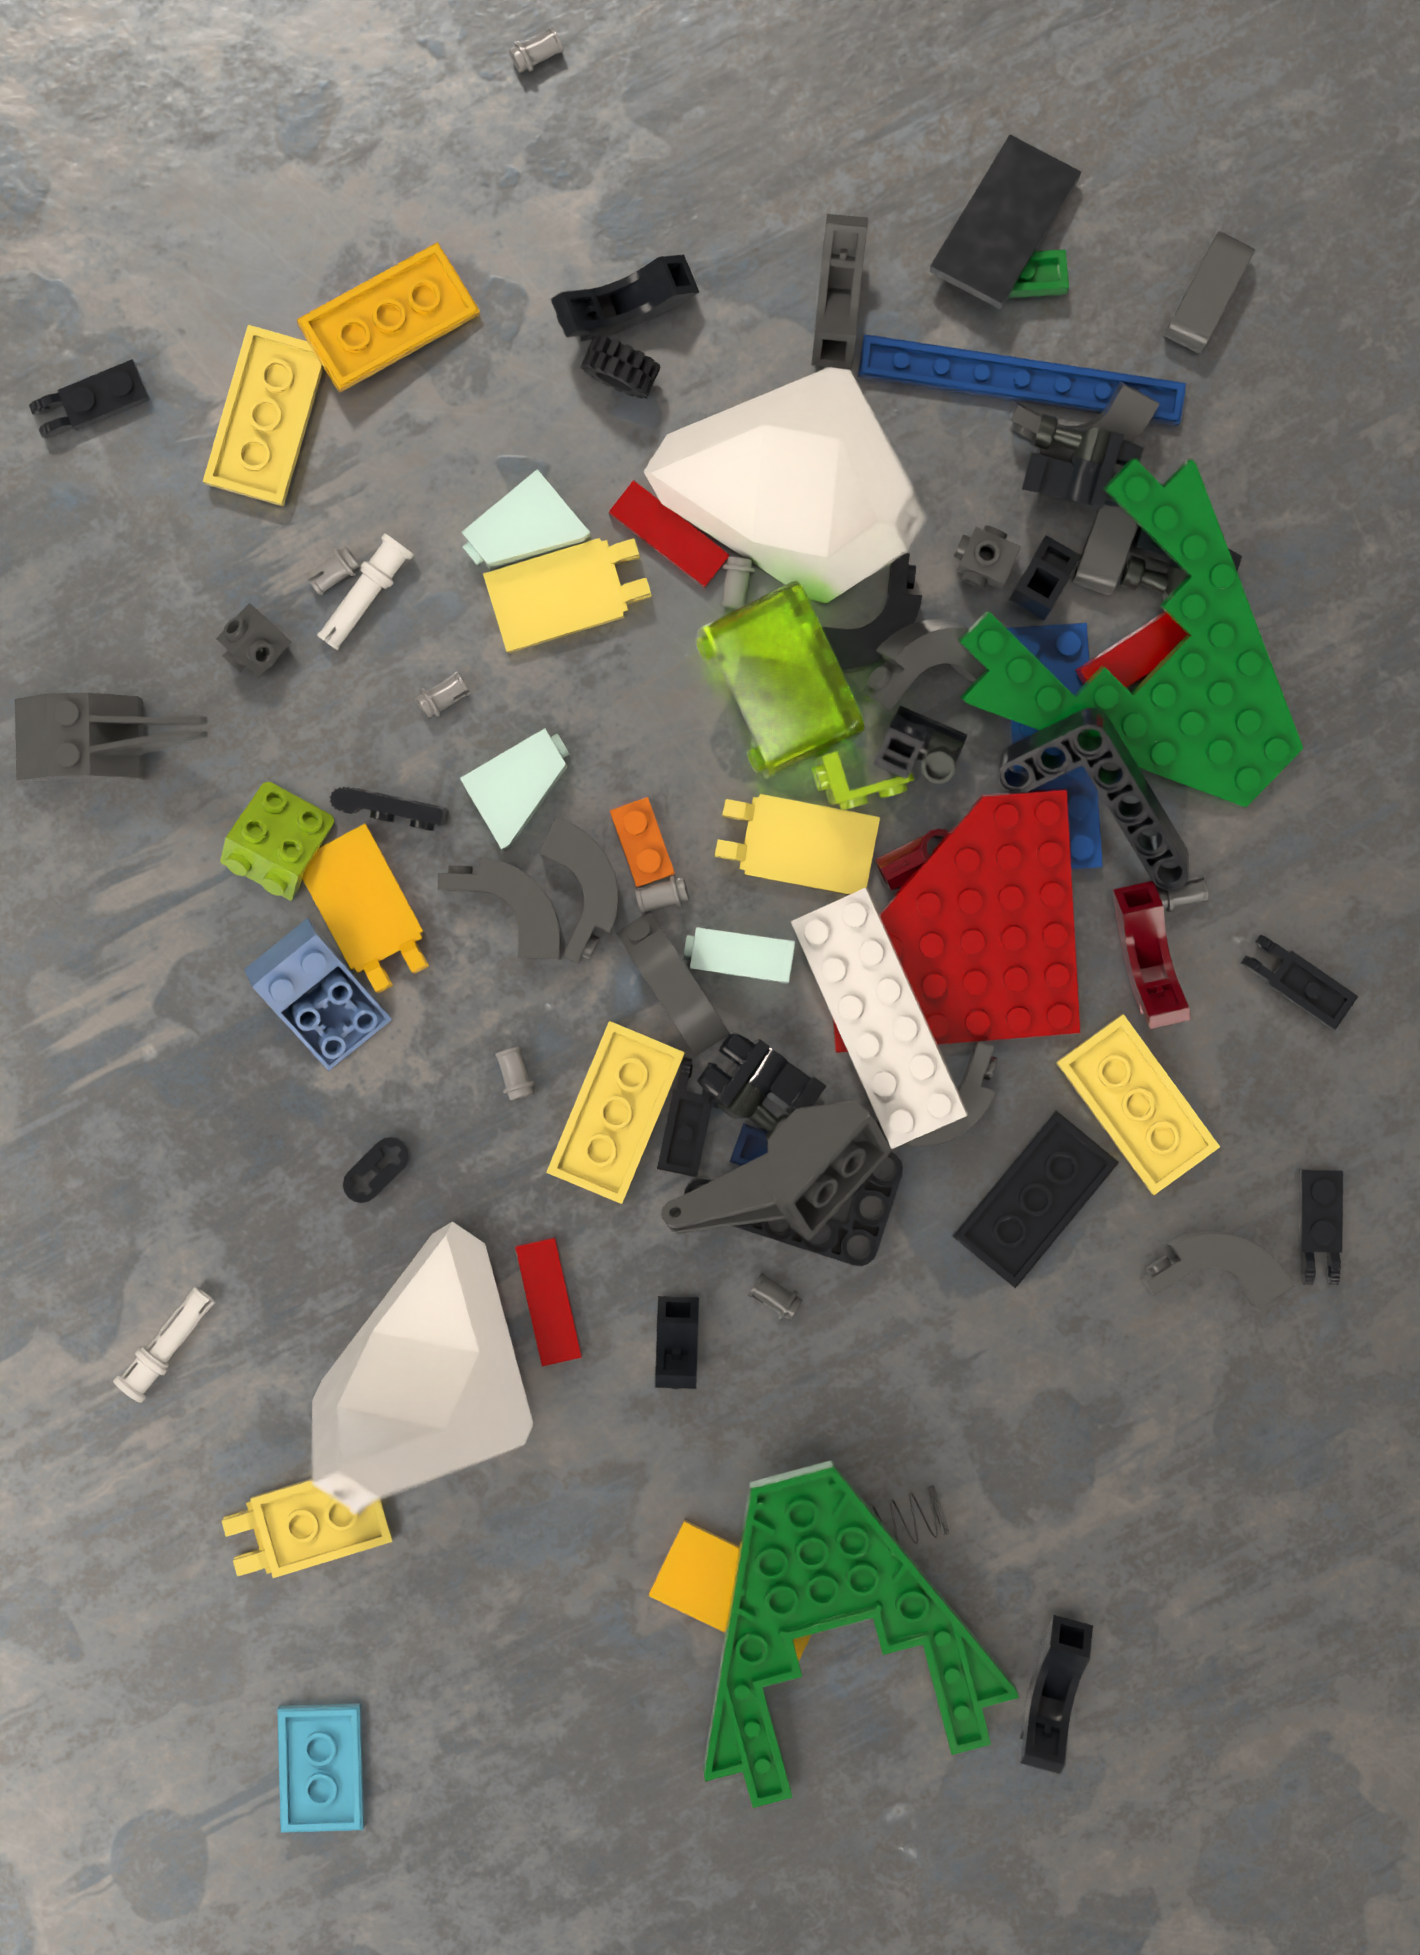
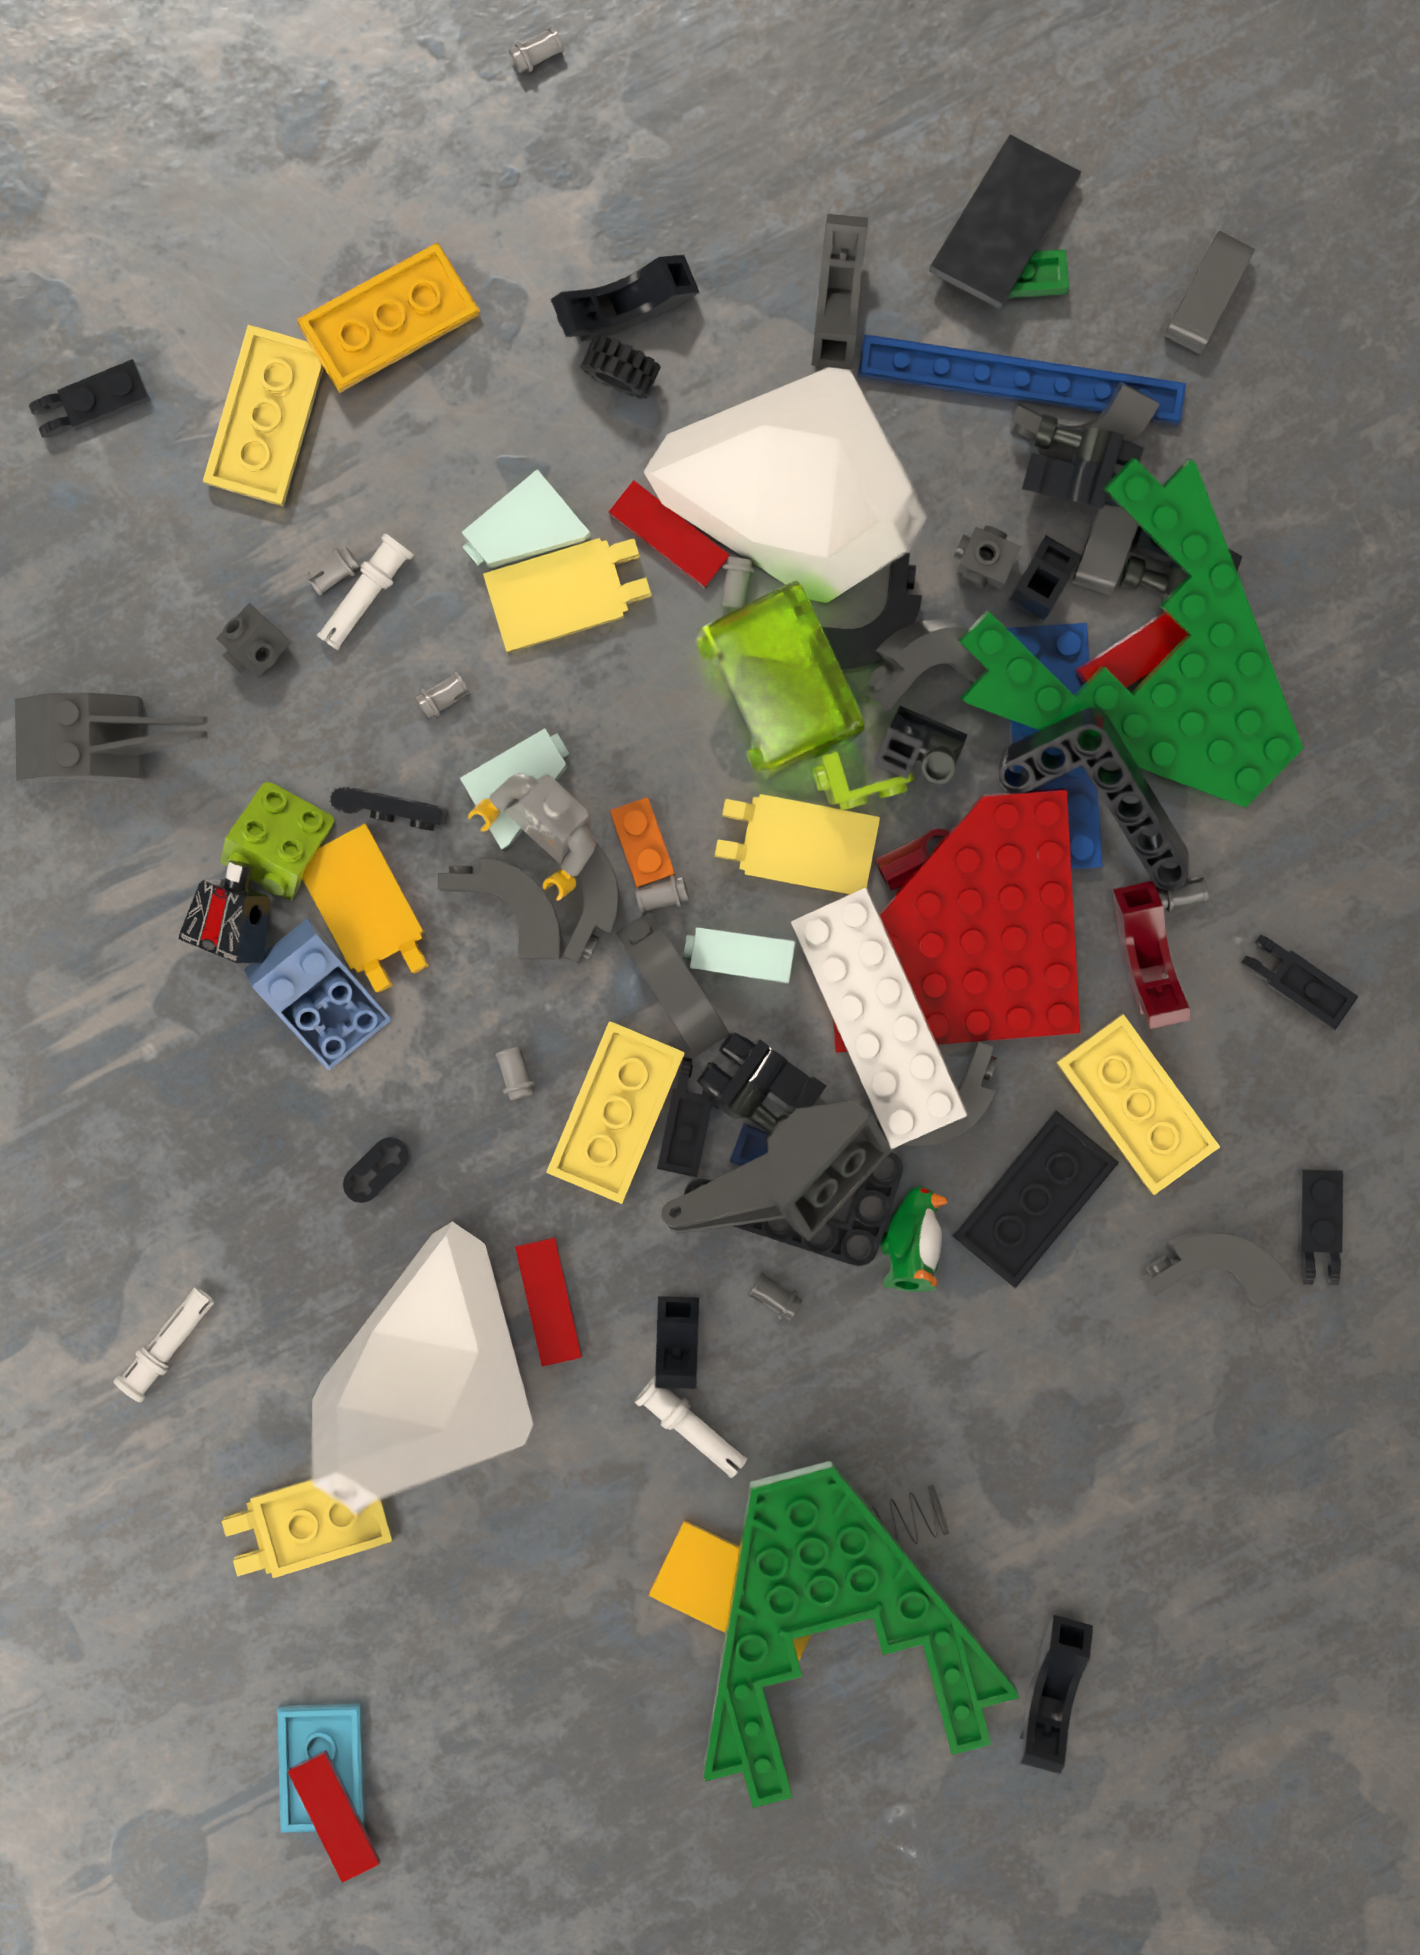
none -> black torso [178,860,270,963]
none -> red tile [287,1750,381,1883]
none -> light grey torso [468,773,596,901]
none -> white pin [634,1376,748,1478]
none -> green animal [880,1186,948,1292]

